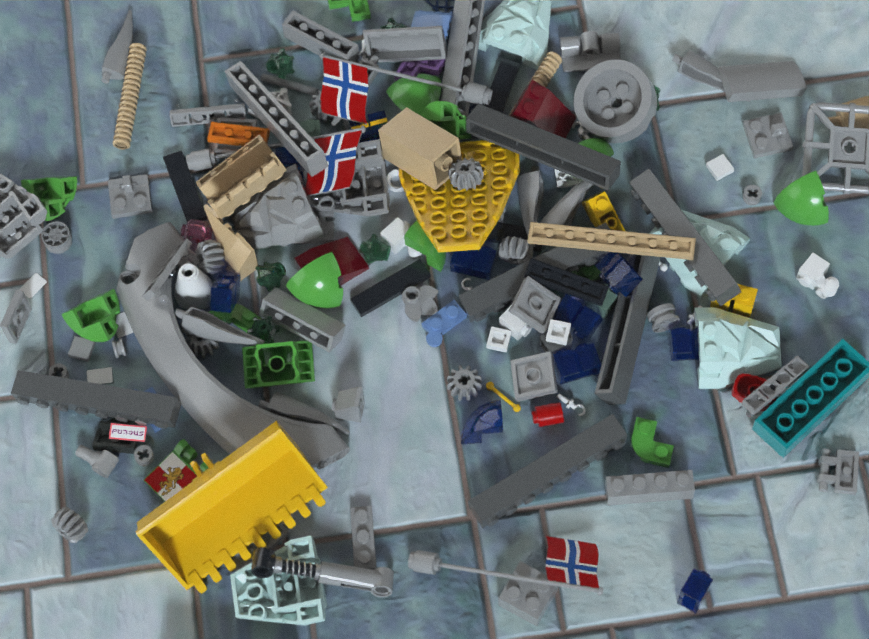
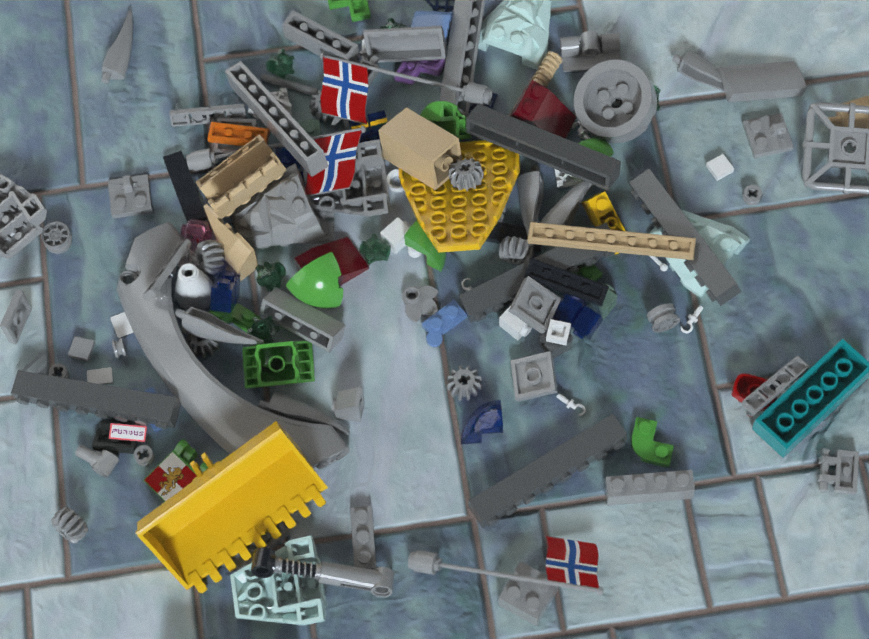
white sticker [19,273,47,299] -> none
bright green brick [21,176,77,221] -> none
bright green brick [61,289,120,342] -> none
tan piece [112,43,147,150] -> none
black tile [350,259,431,317] -> none
bright green brick [386,74,441,115] -> none
clear blue piece [450,246,496,280] -> none
black tile [484,58,521,113] -> none
white plate [486,326,512,353] -> none
yellow hinge [486,382,521,412] -> none
red brick [531,402,564,427] -> none
clear blue piece [553,343,601,385] -> none
dark grey brick [595,254,661,405] -> none
clear blue piece [596,252,643,297] -> none
clear blue piece [669,327,699,361] -> none
clear blue piece [677,569,713,614] -> none
light aqua wedge [694,307,782,389] -> none
yellow piece [710,284,758,317] -> none
bright green brick [774,171,829,226] -> none
white brick [796,253,839,299] -> none

